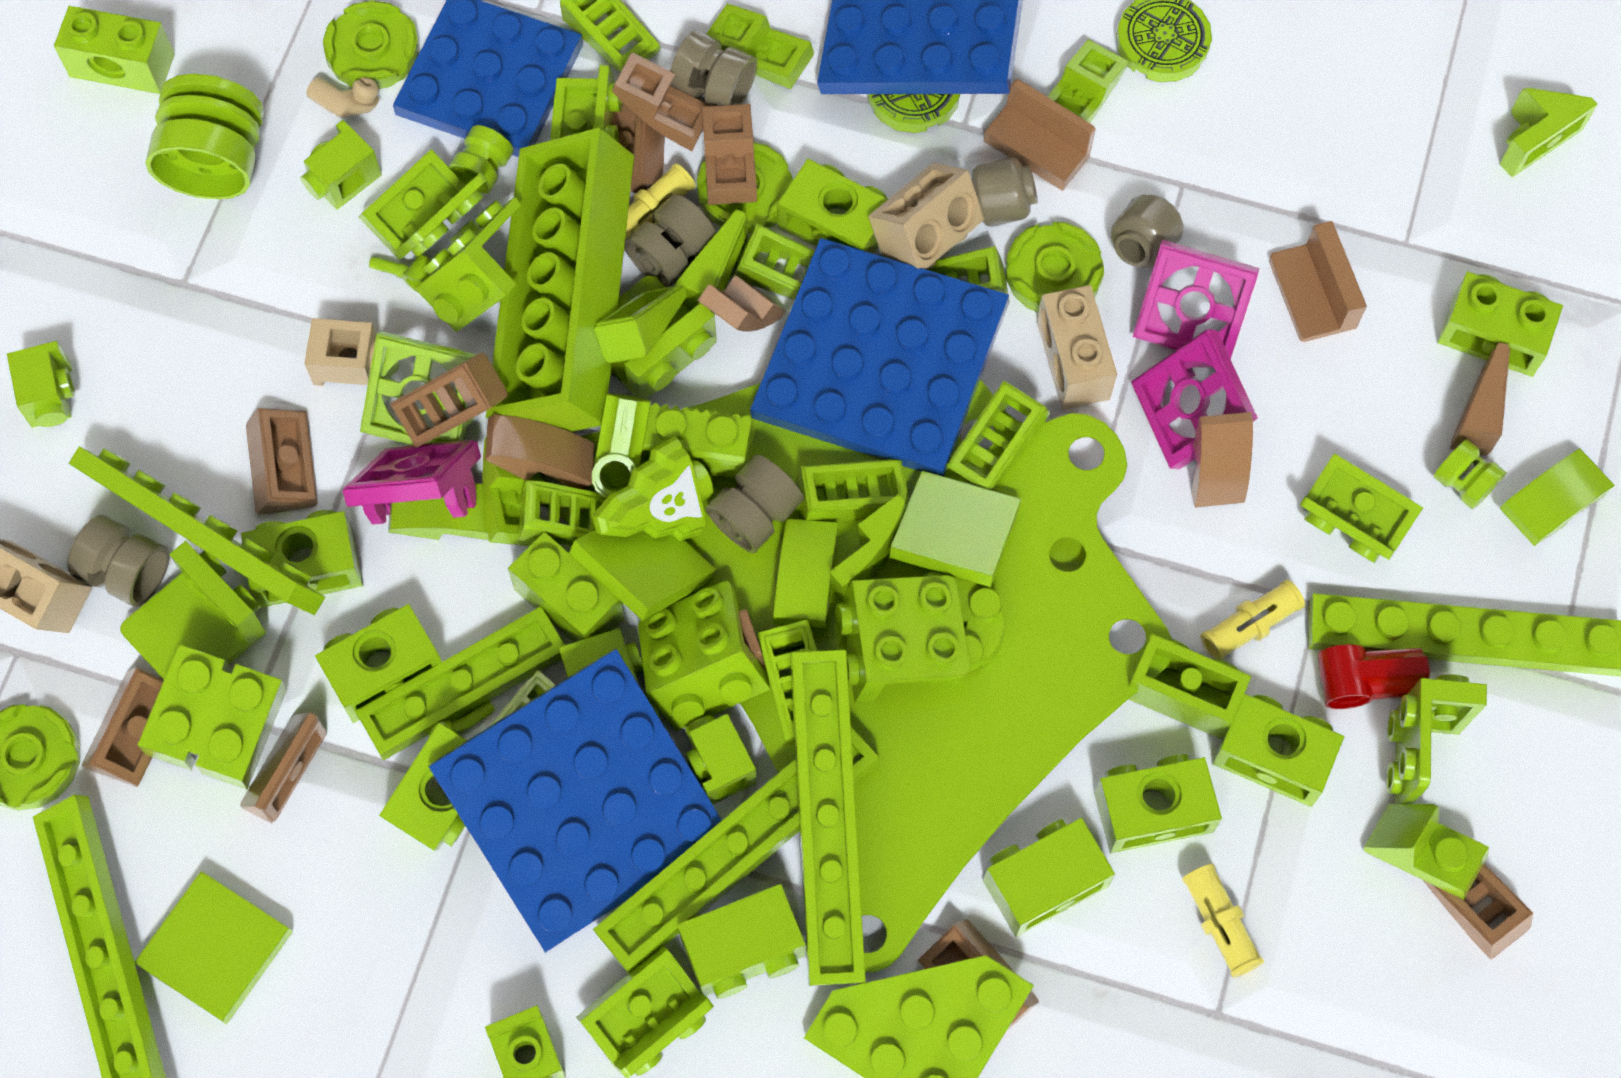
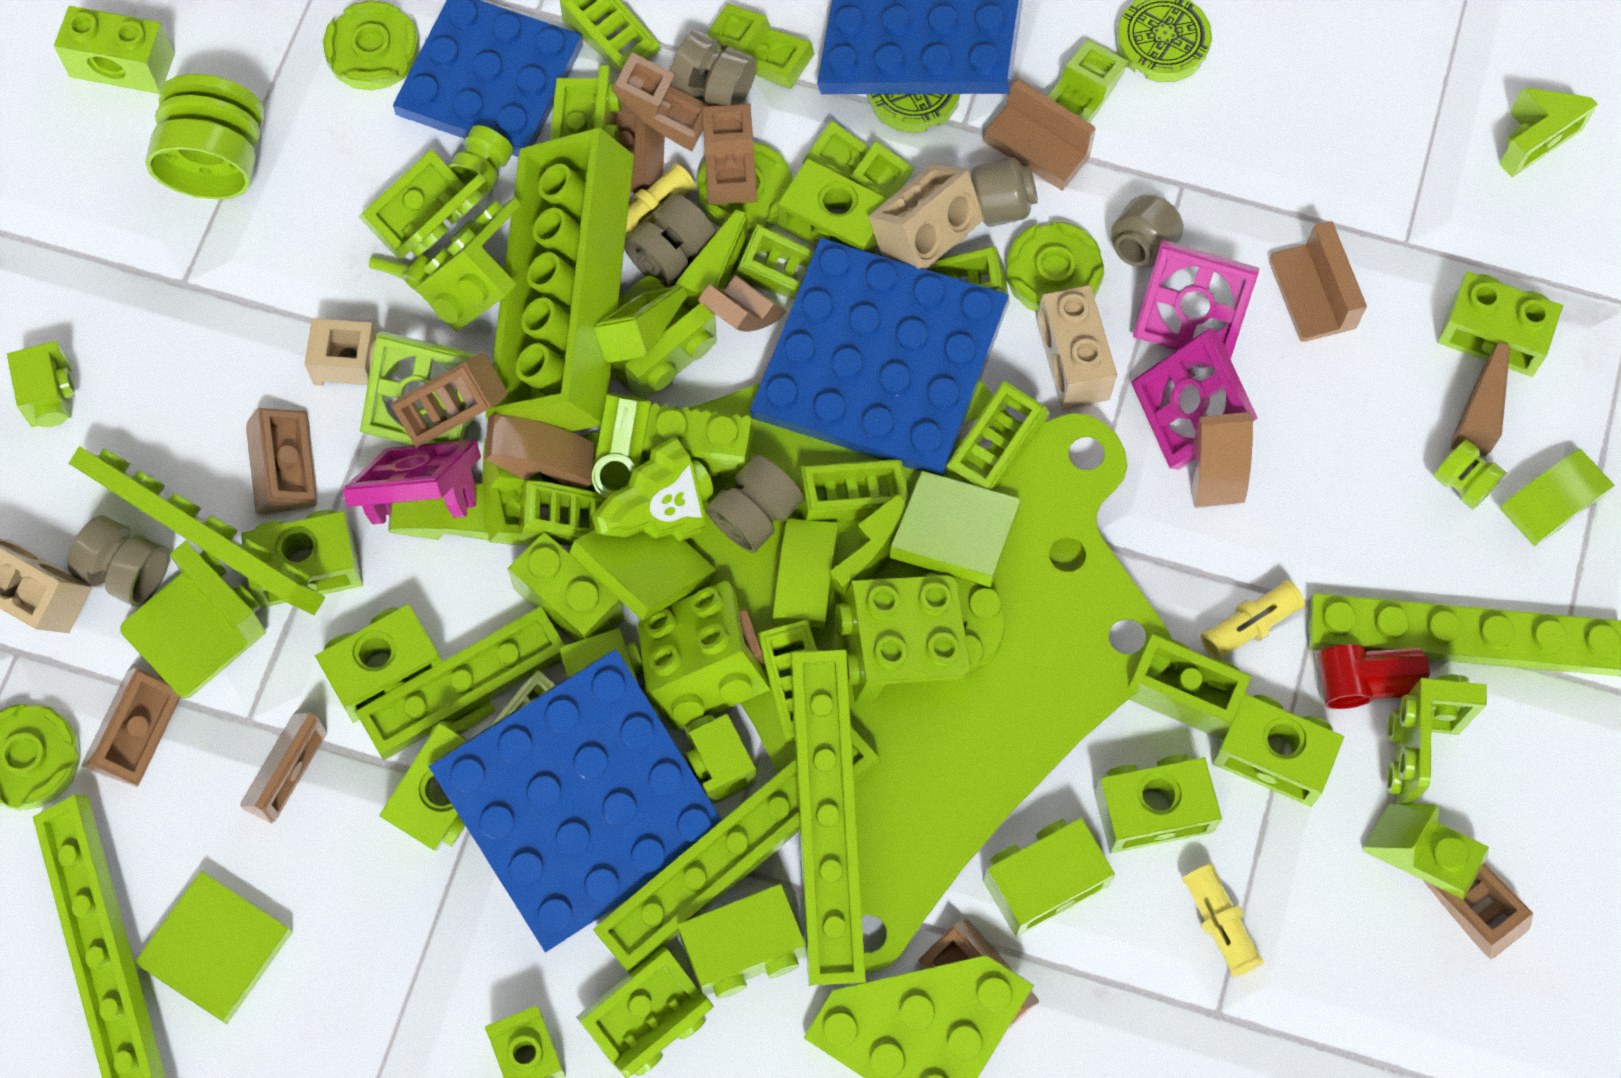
lime piece [138,644,286,790] -> none
lime brick [300,120,382,210] -> none
tan arm [306,77,379,118] -> none
lime bracket [1299,453,1424,563] -> none
none -> lime slope [802,121,915,199]

